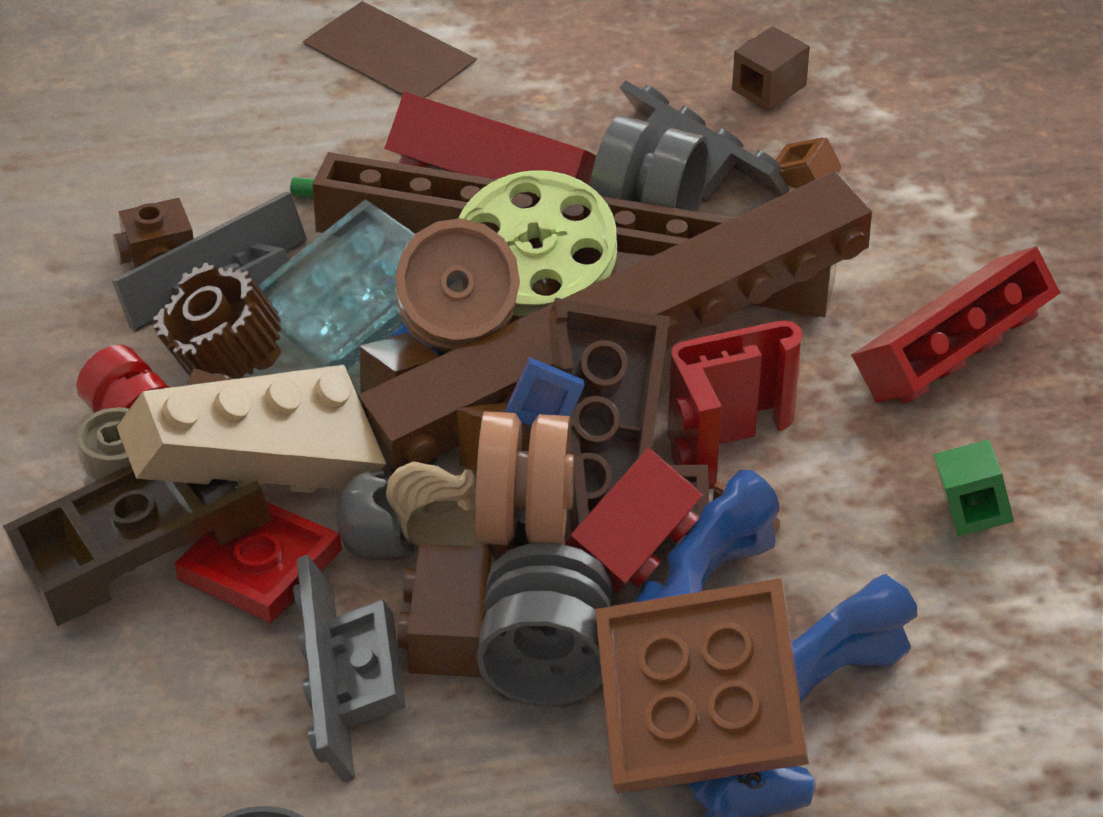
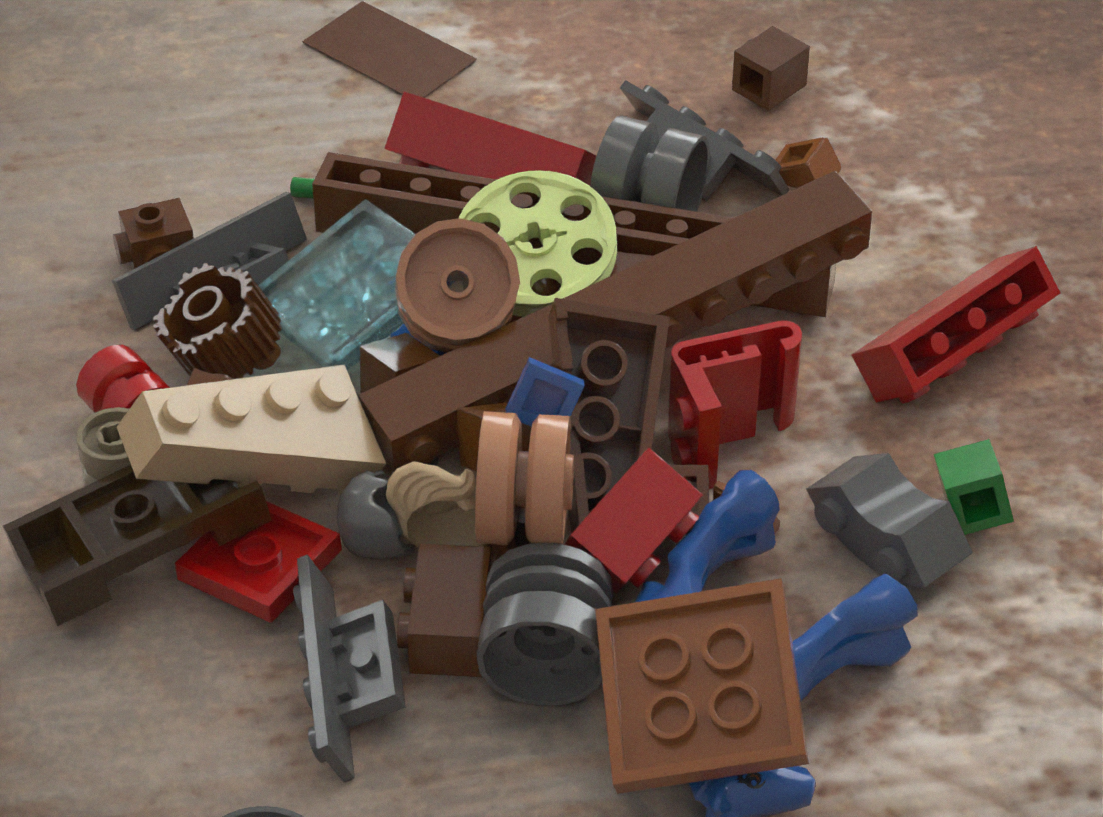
none -> dark grey brick [806,453,973,588]

